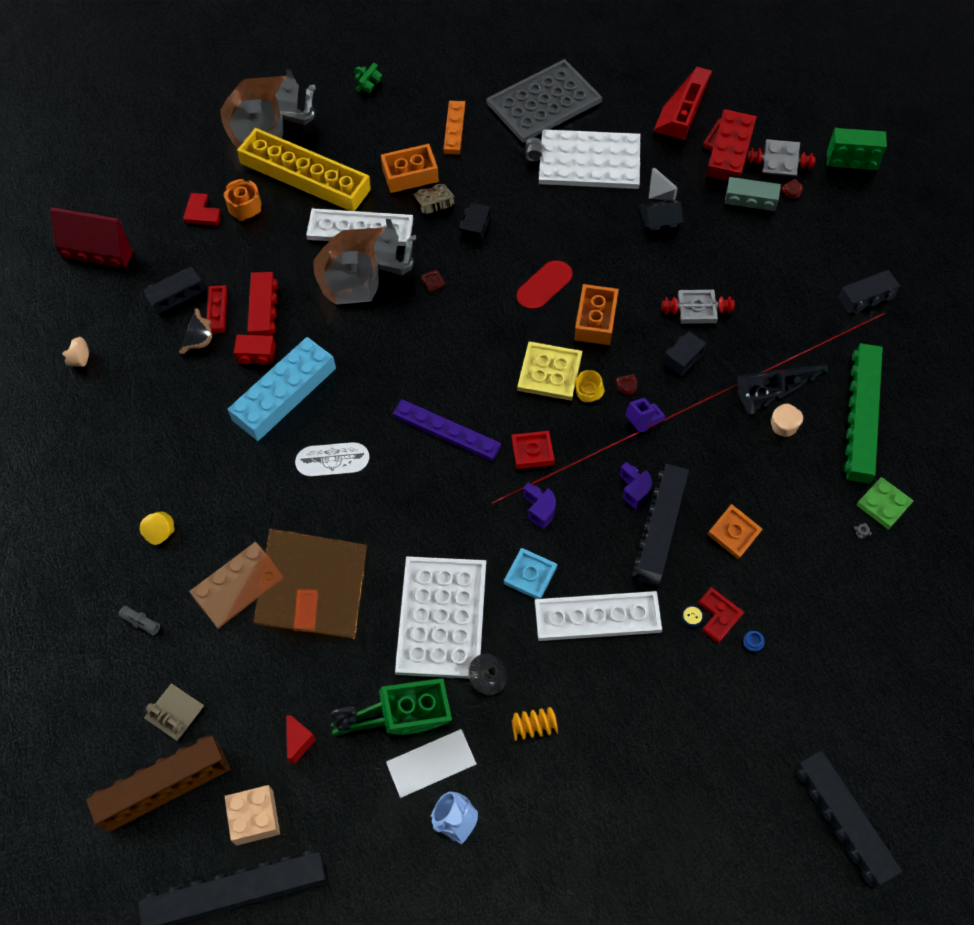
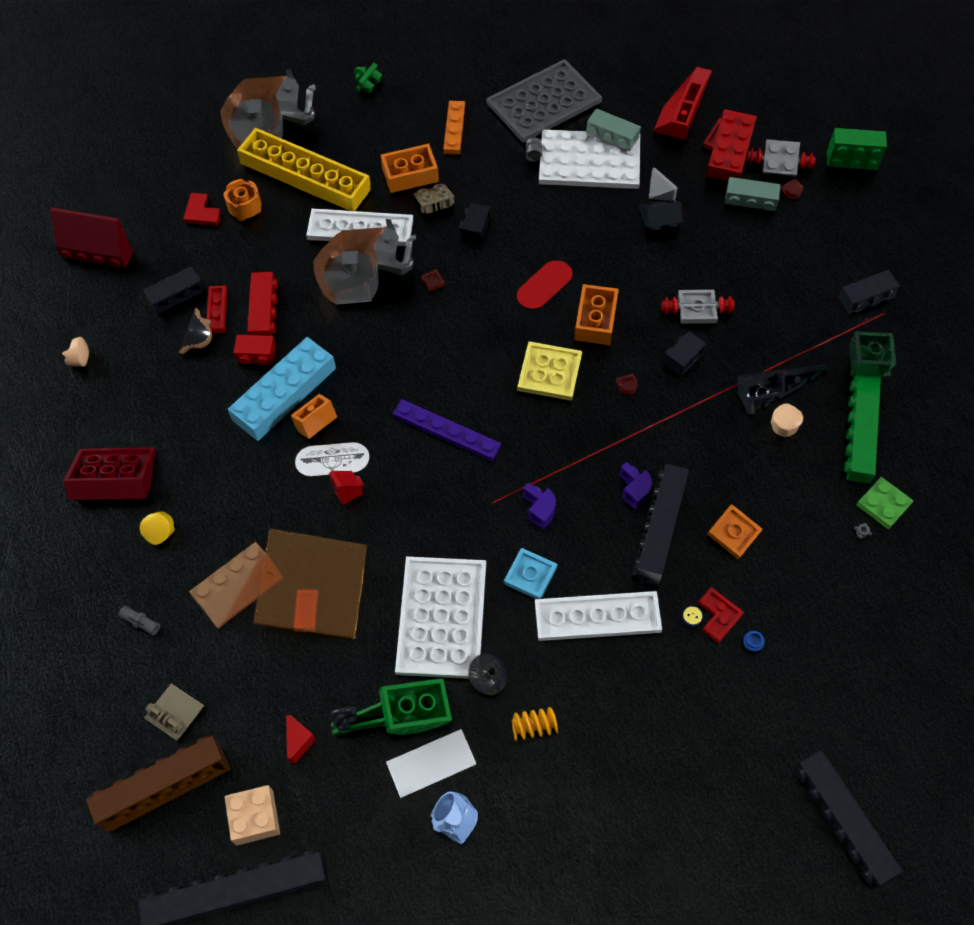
red plate [512,431,554,469] -> none
yellow hair [575,370,604,402] -> none
dark purple brick [626,398,665,432] -> none
none -> dark red slope [63,447,155,501]
none -> orange brick [291,394,337,439]
none -> red slope [329,471,364,505]
none -> sand green brick [586,109,641,151]
none -> clear green brick [849,331,896,377]

